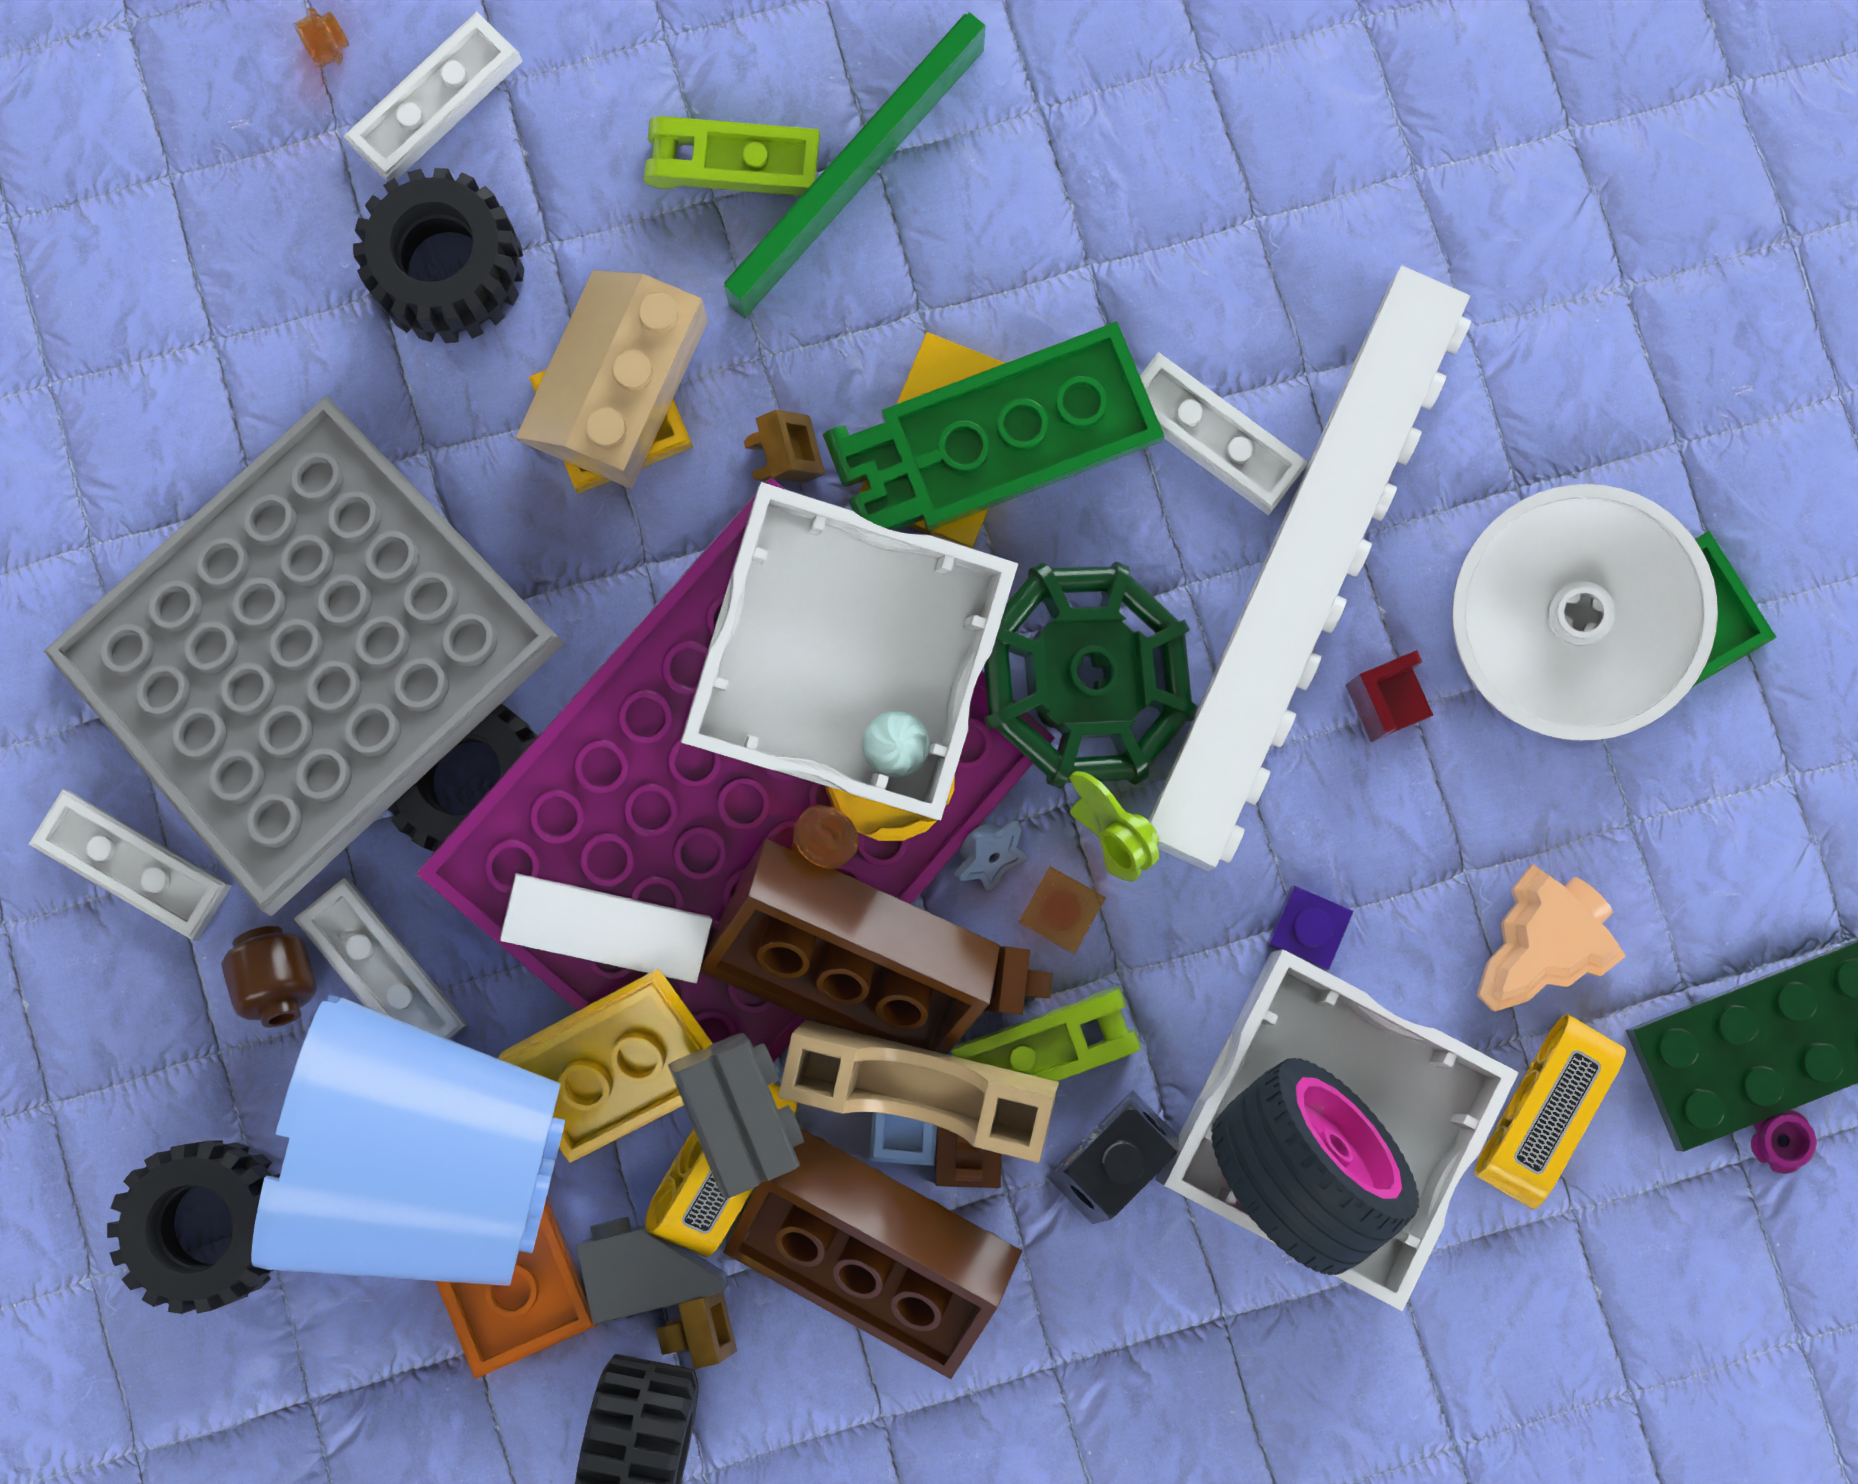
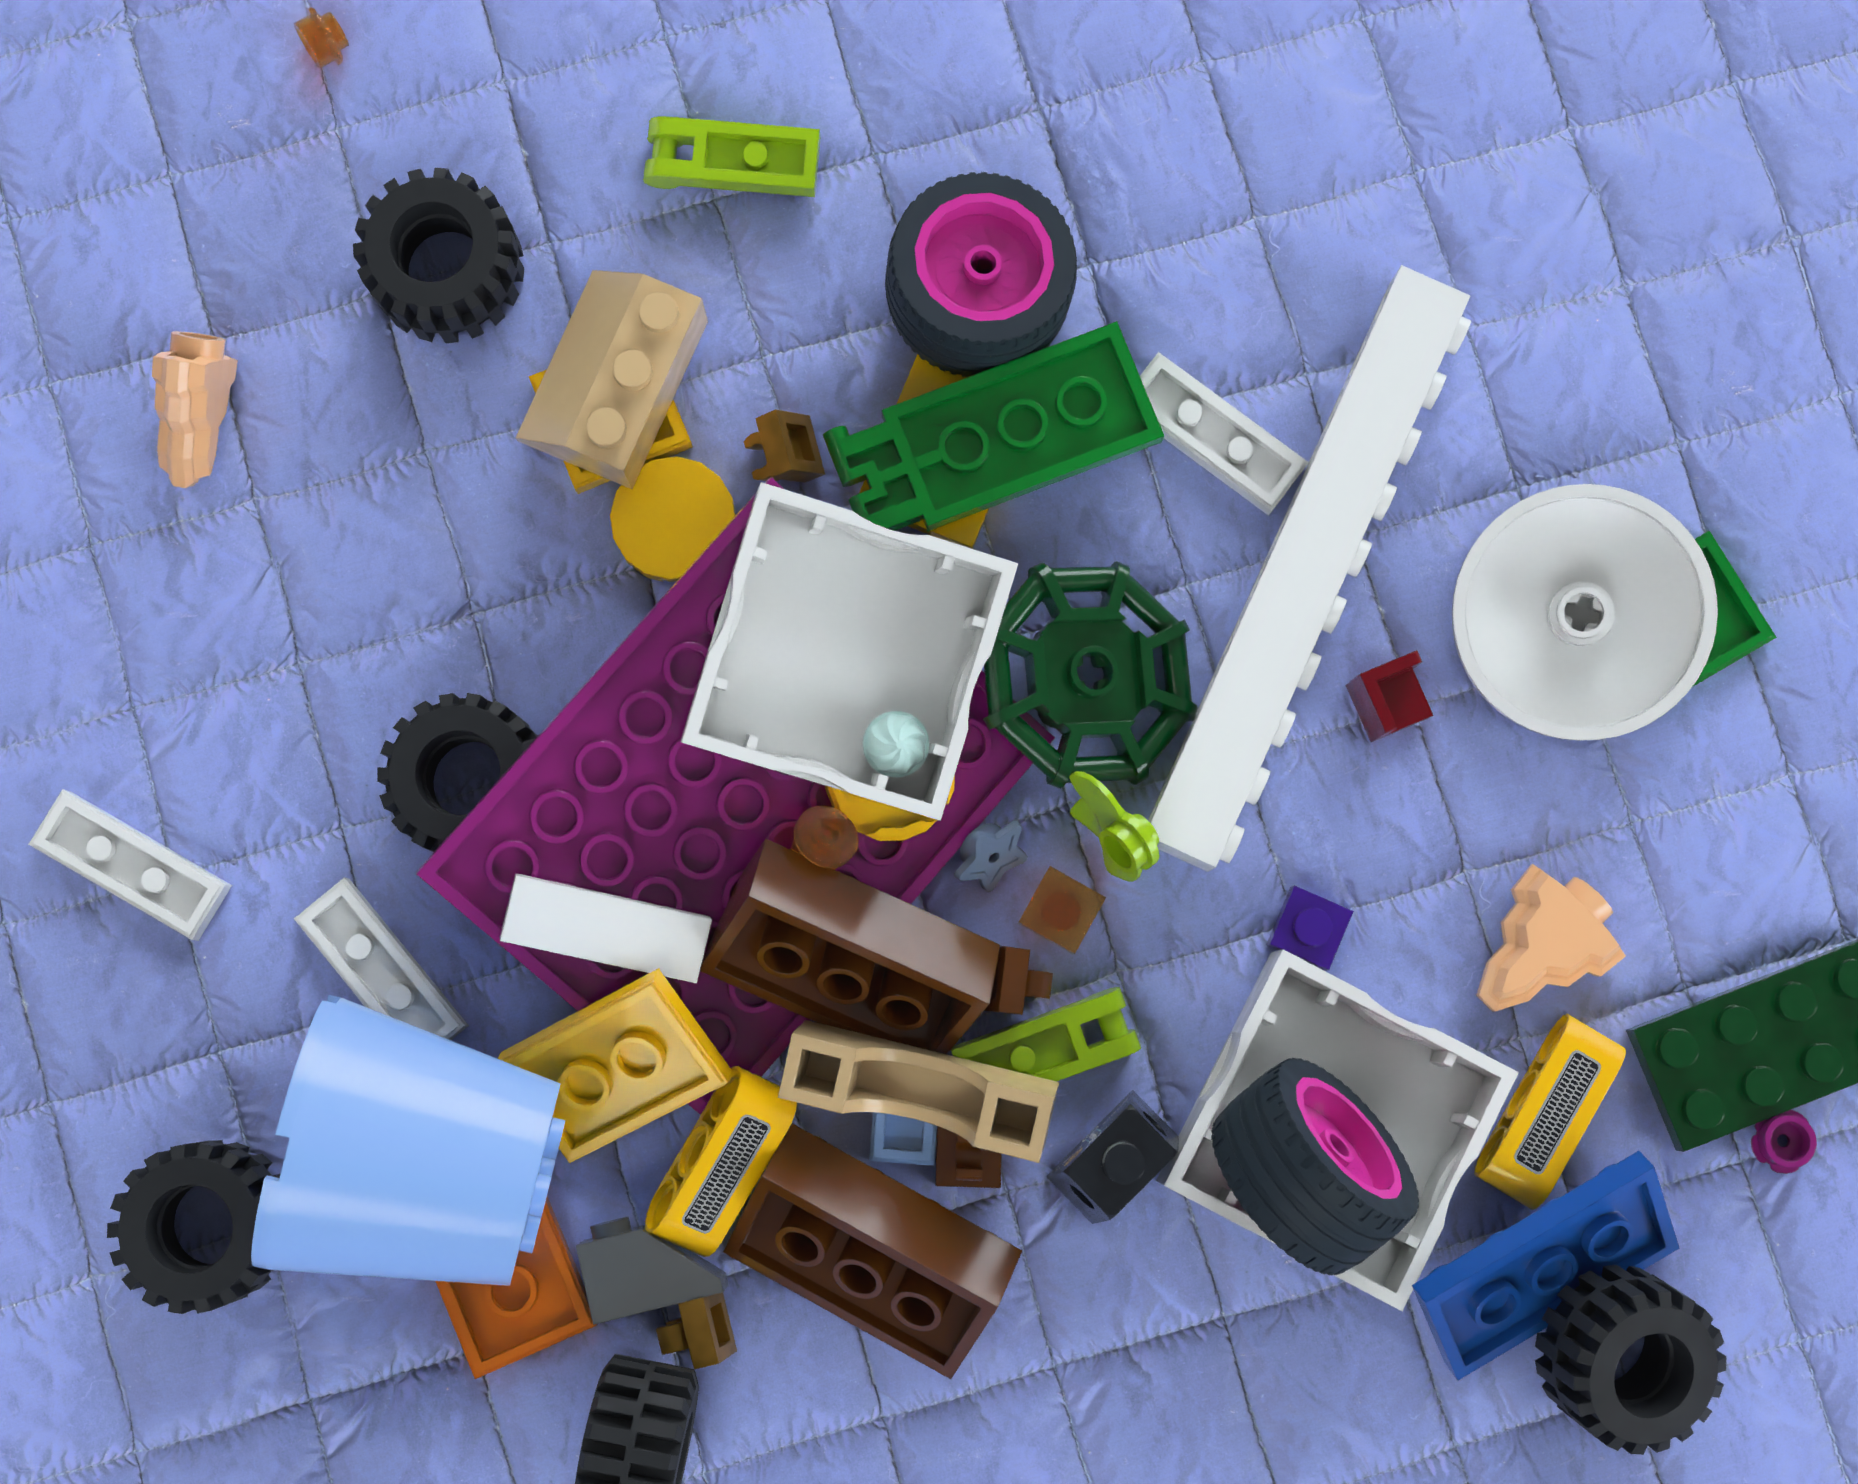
light grey tile [43,395,564,917] -> none
reddish brown head [221,926,317,1028] -> none
white tile [343,12,523,182] -> none
dark grey brick [668,1033,804,1199] -> none
green tile [724,12,986,318] -> none
none -> light nougat rock [152,331,238,488]
none -> yellow tile [610,456,736,582]
none -> wheel [885,172,1077,377]
none -> blue plate [1412,1151,1679,1381]
none -> black tyre [1535,1265,1726,1455]

